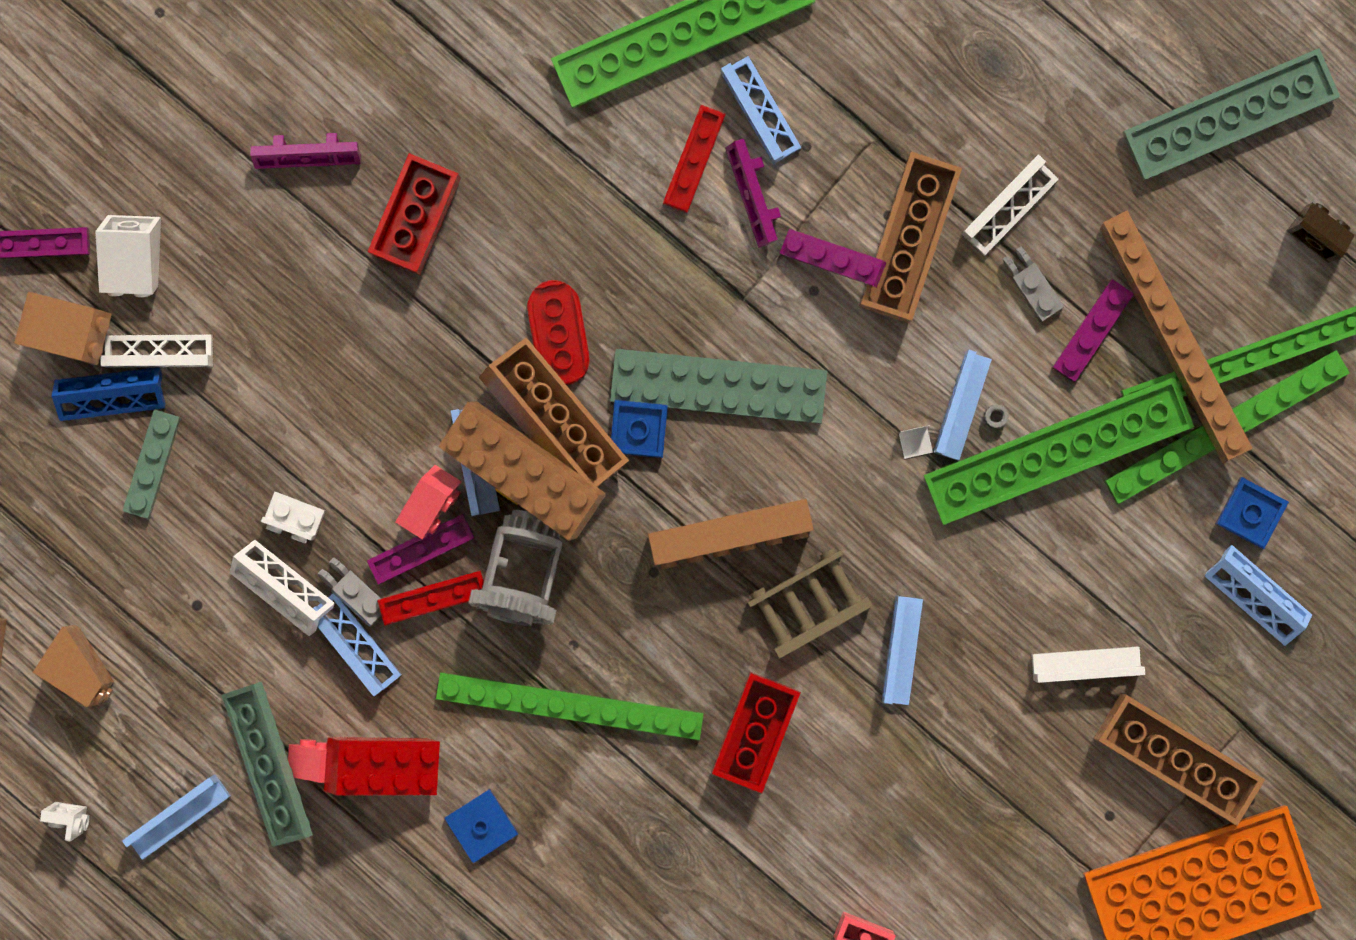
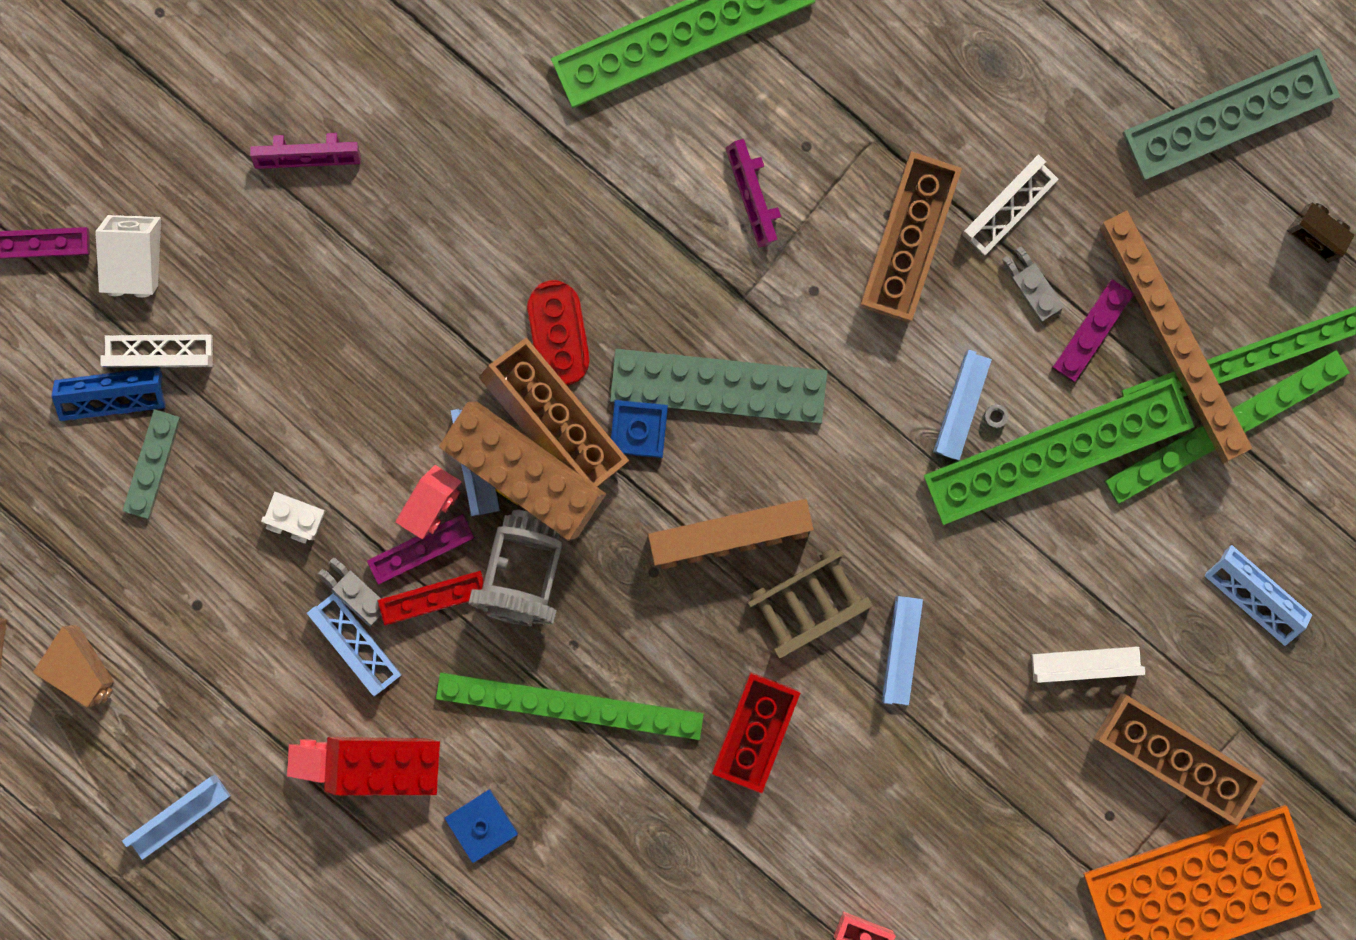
medium nougat slope [14,291,111,365] -> none
white bracket [40,802,89,842] -> none
sand green plate [222,681,313,847] -> none
white fence [229,540,335,636] -> none
red brick [367,153,461,275] -> none
red tile [663,104,726,213] -> none
light blue fence [721,56,801,164] -> none
magenta plate [780,229,886,288] -> none
white sticker [899,425,933,459] -> none
blue plate [1215,477,1289,549] -> none

